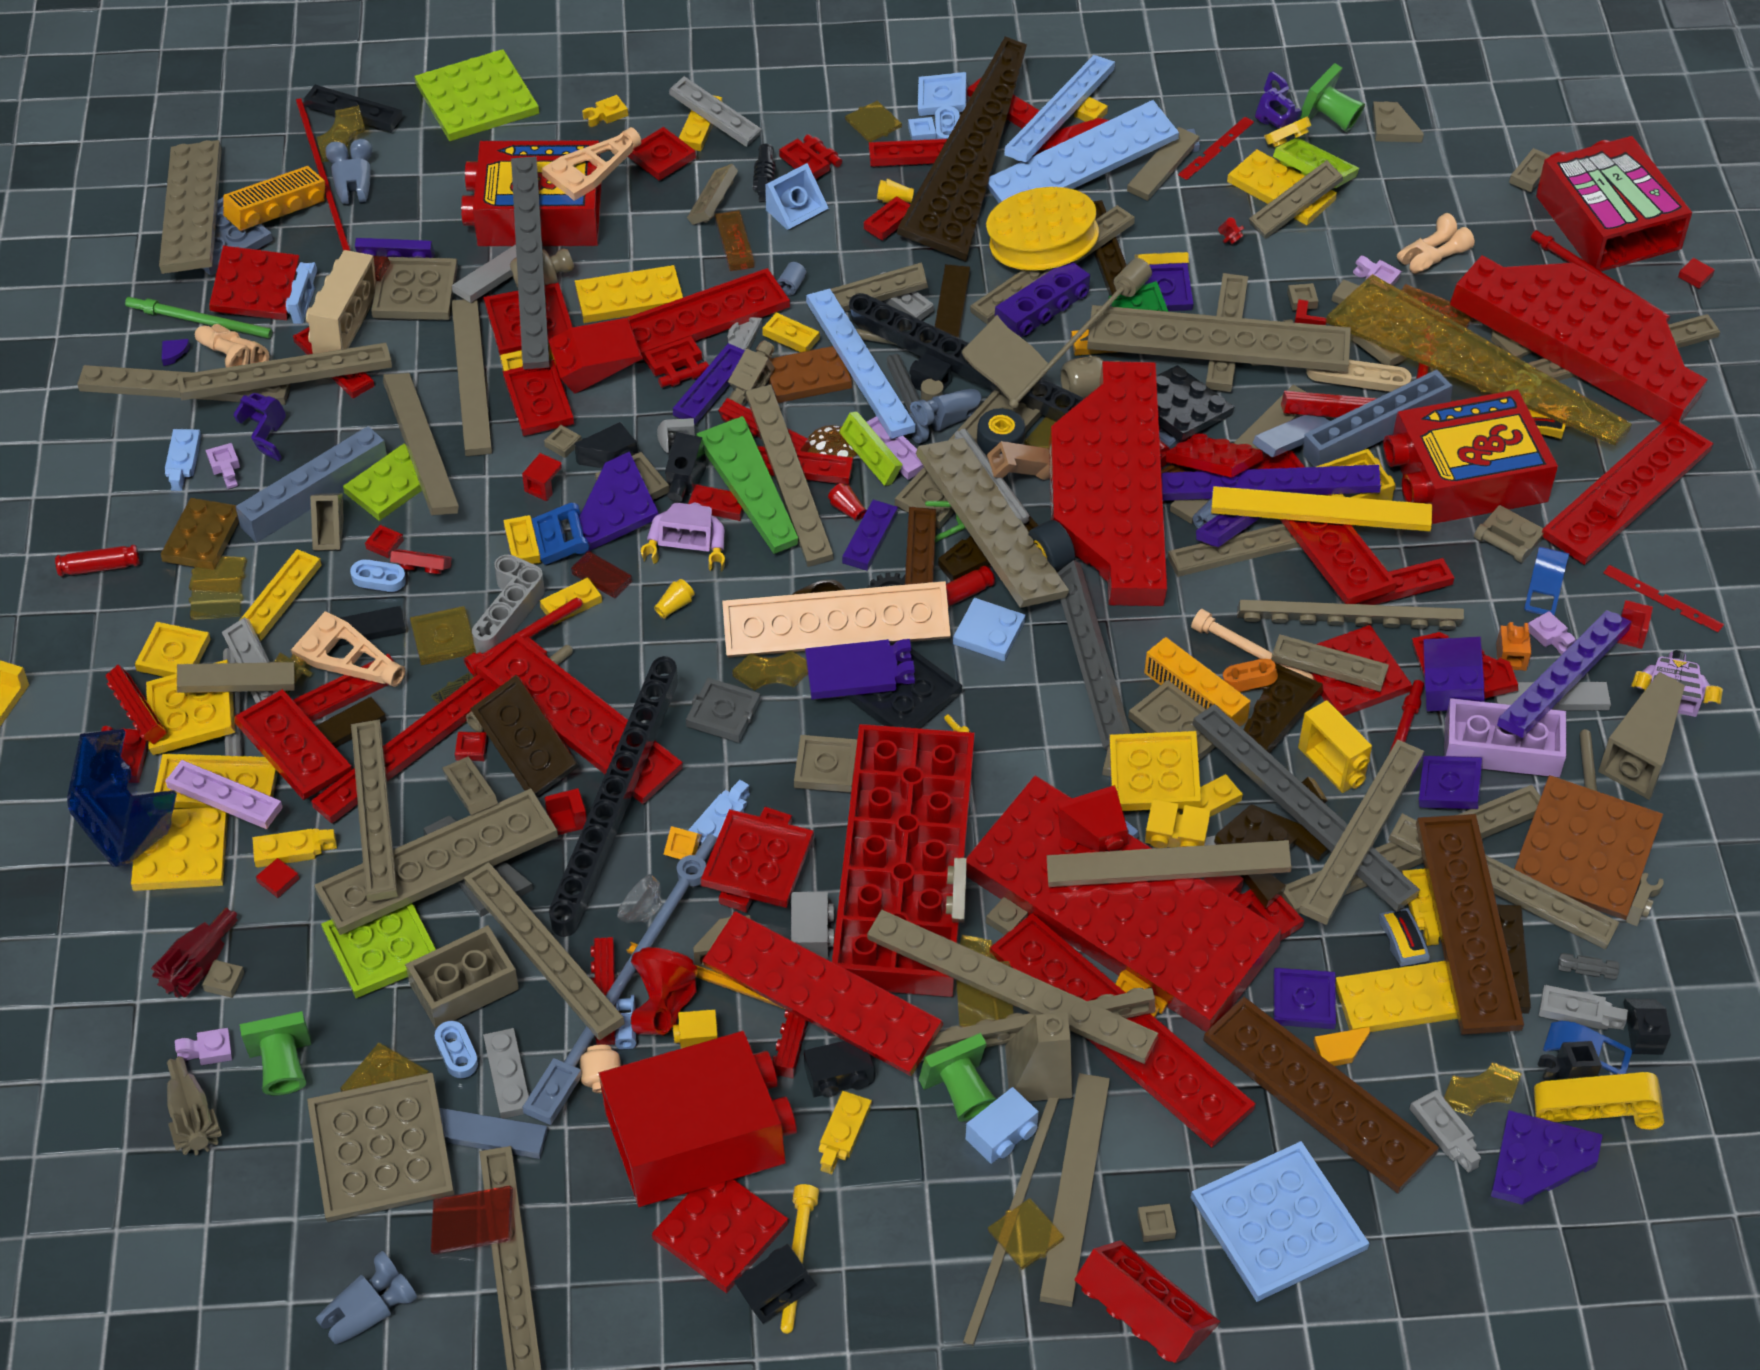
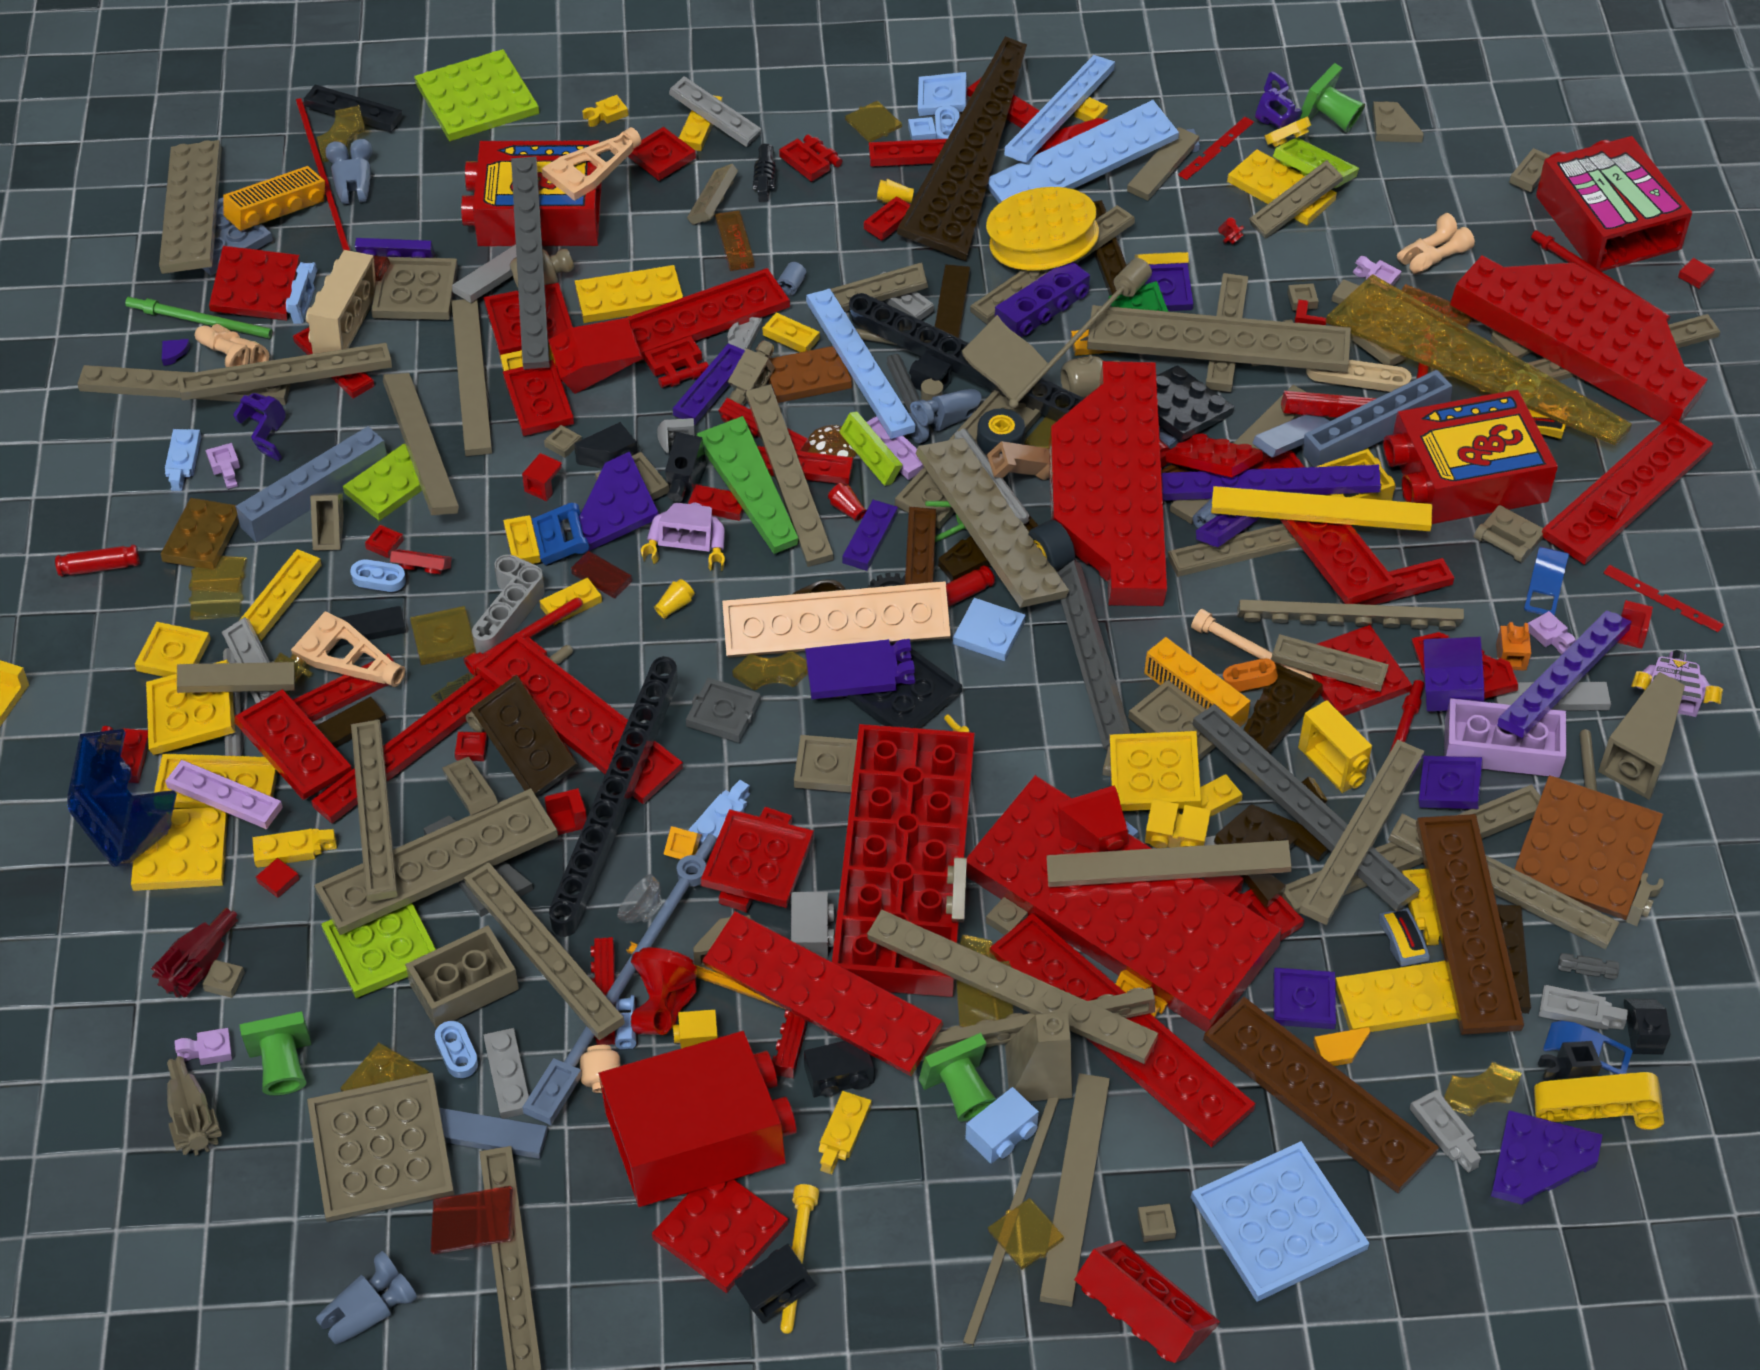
red piece [105,664,167,744] -> none
light blue slope [765,163,829,230] -> none

